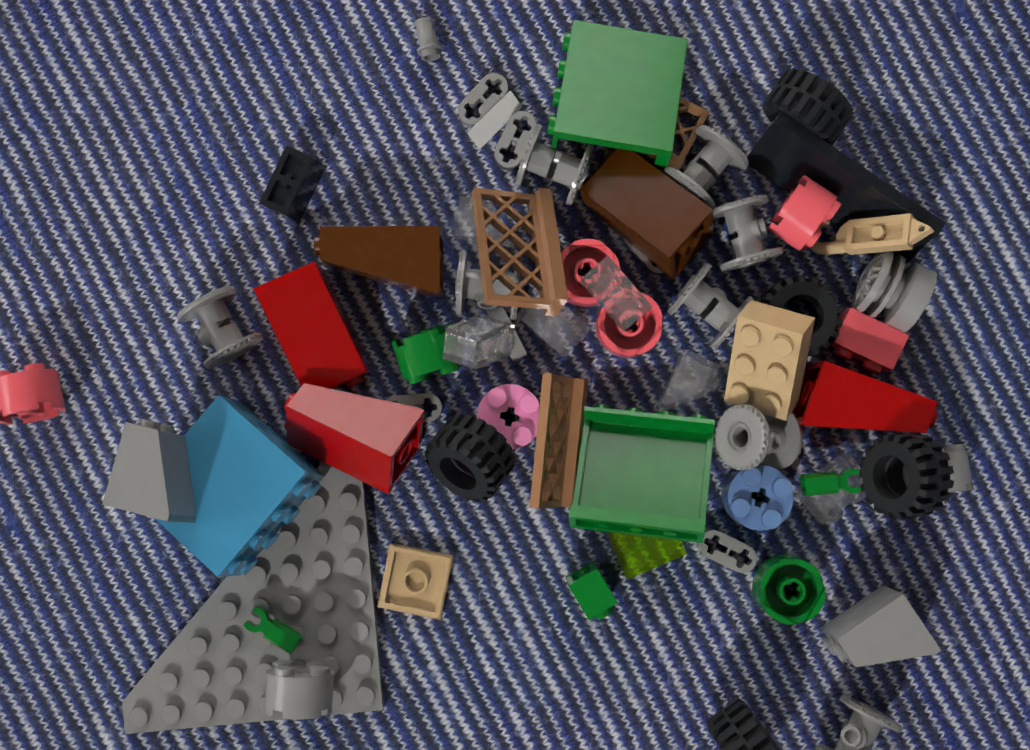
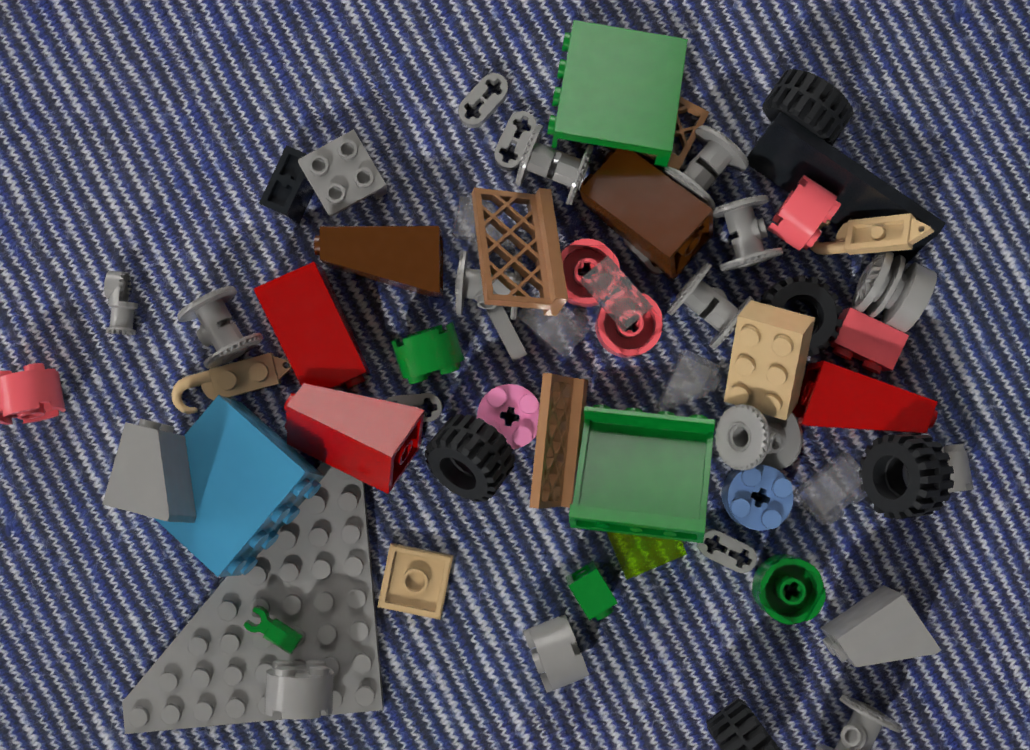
light grey pin [414,17,442,61] -> none
clear brick [443,314,515,369] -> none
white sticker [468,91,522,149] -> none
green bar [800,468,862,497] -> none
none -> light grey connector [104,271,138,335]
none -> tan plate [171,353,292,414]
none -> light grey bracket [298,129,387,217]
none -> light grey brick [523,615,589,693]

